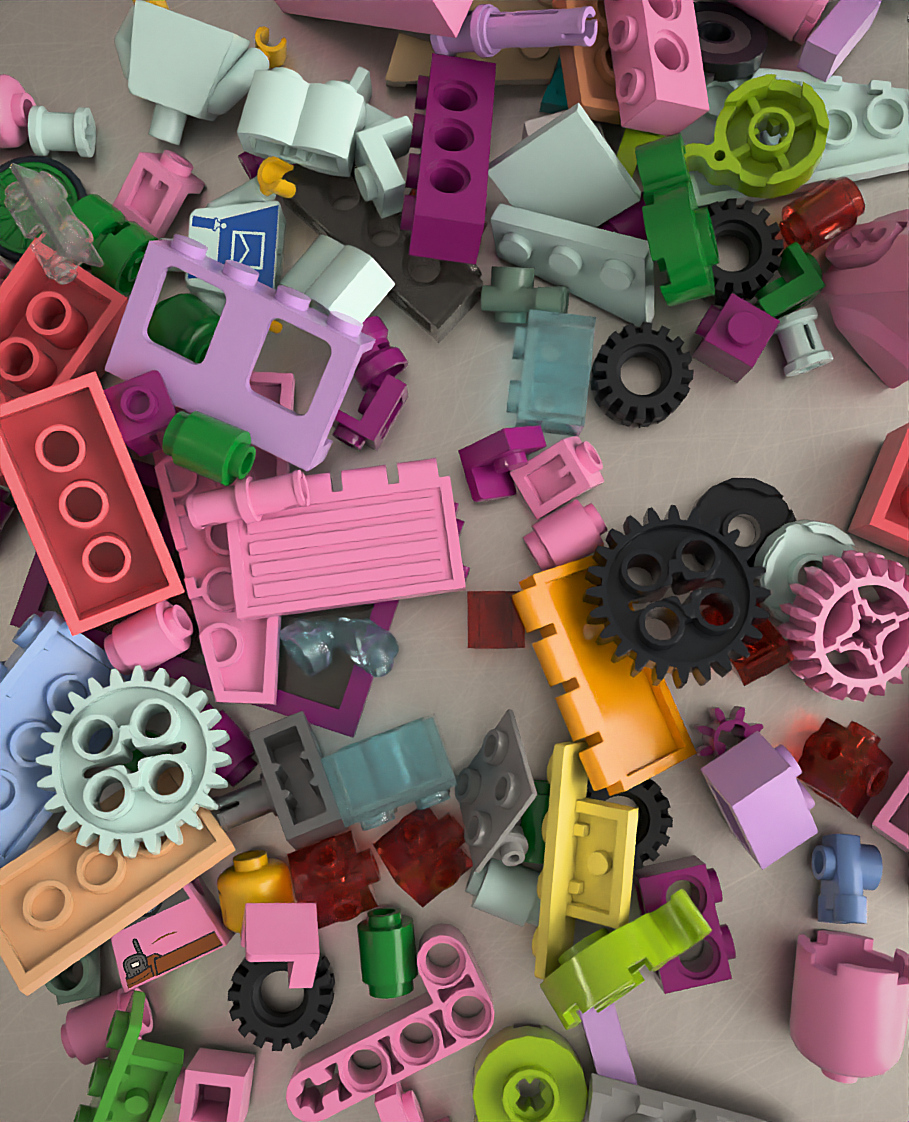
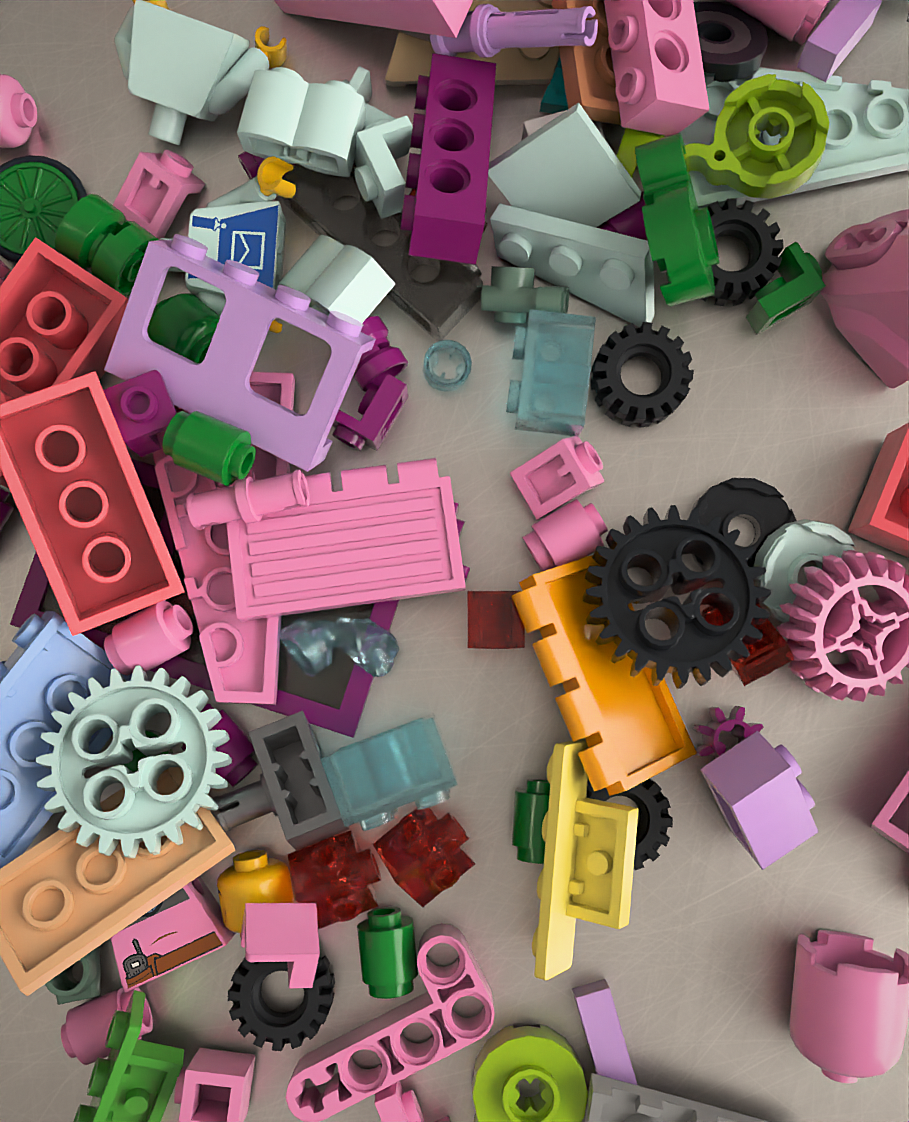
clear hinge [4,163,104,285] -> none
light aqua bush [28,106,96,157] -> none
light grey hinge [455,709,537,873] -> none
magenta bracket [458,425,547,502] -> none
light aqua brick [465,858,541,927] -> none
lime piece [540,889,712,1030] -> none
magenta brick [632,855,736,994] -> none
magenta brick [691,293,780,383] -> none
light aqua bush [773,307,834,377] -> none
clear red brick [779,176,865,253] -> none
clear red brick [796,717,893,819] -> none
medium blue plate [812,834,883,924] -> none
none -> clear light blue bush [422,339,472,392]

